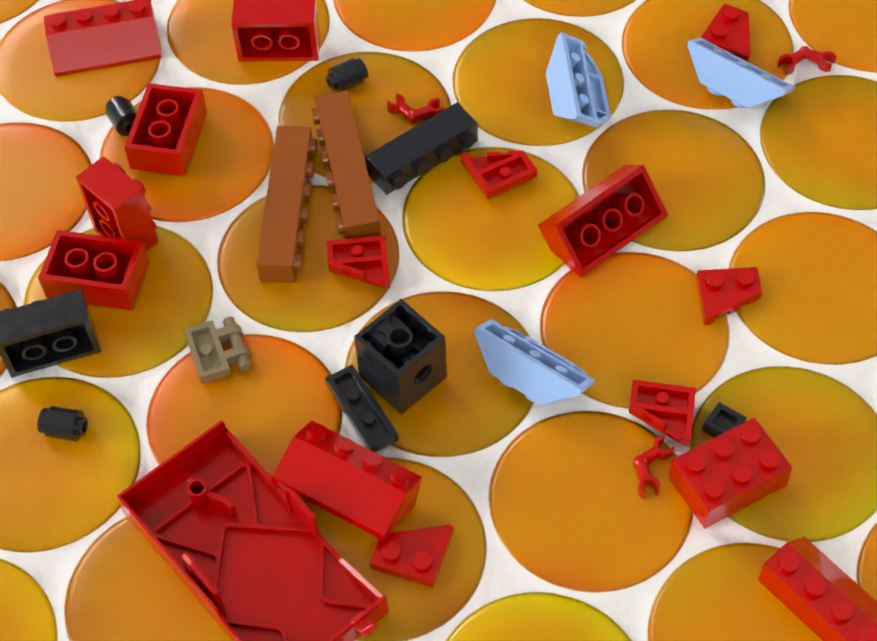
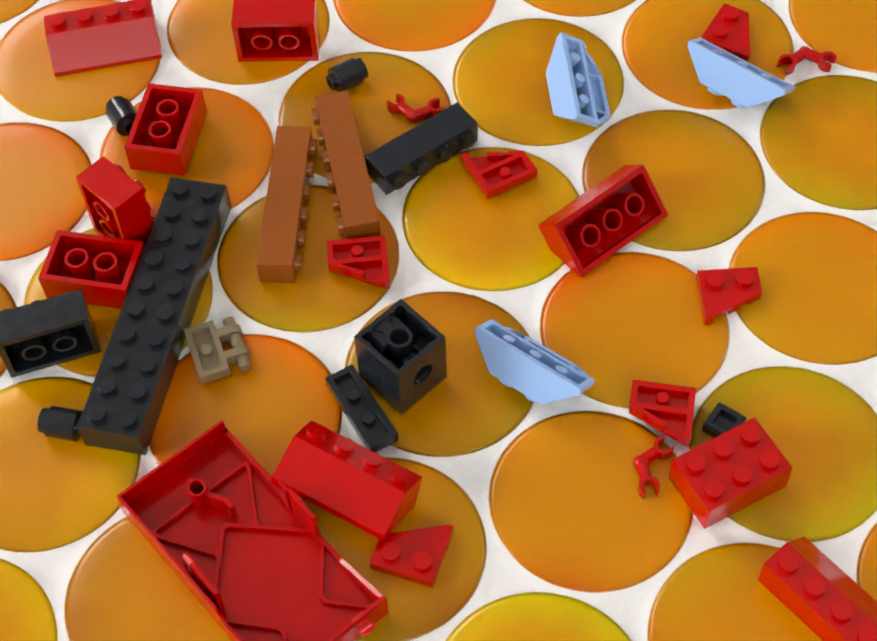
none -> black brick [77,177,231,455]

